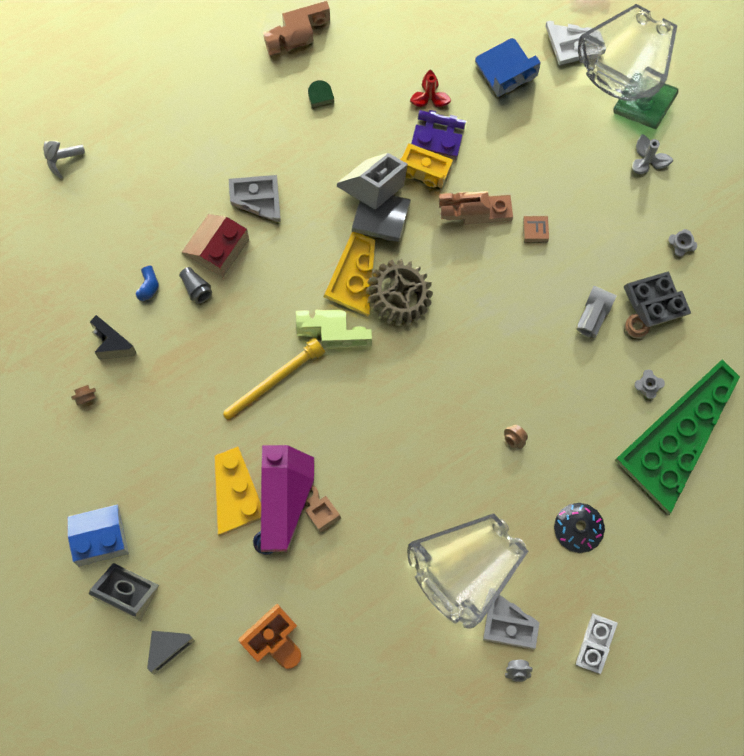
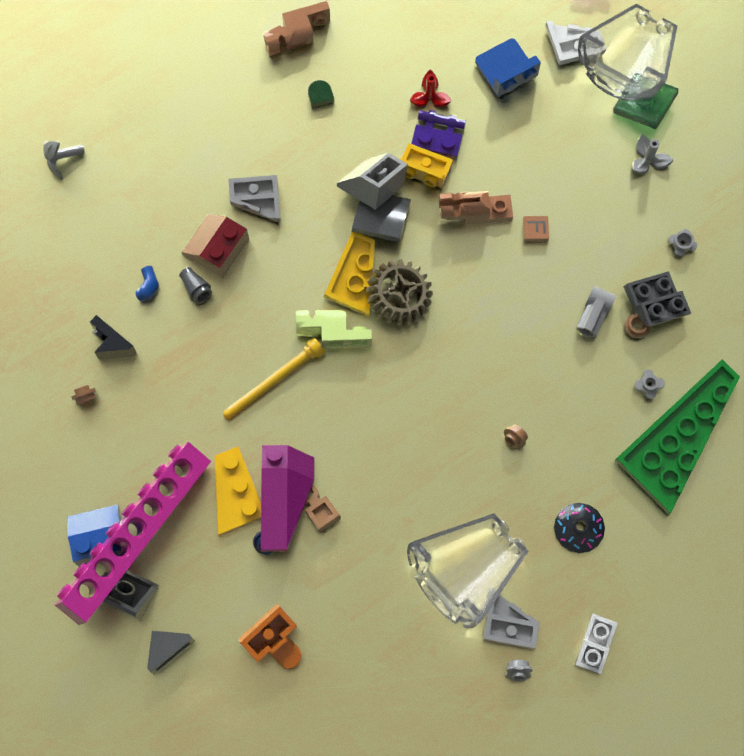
none -> dark pink brick [54,442,211,625]

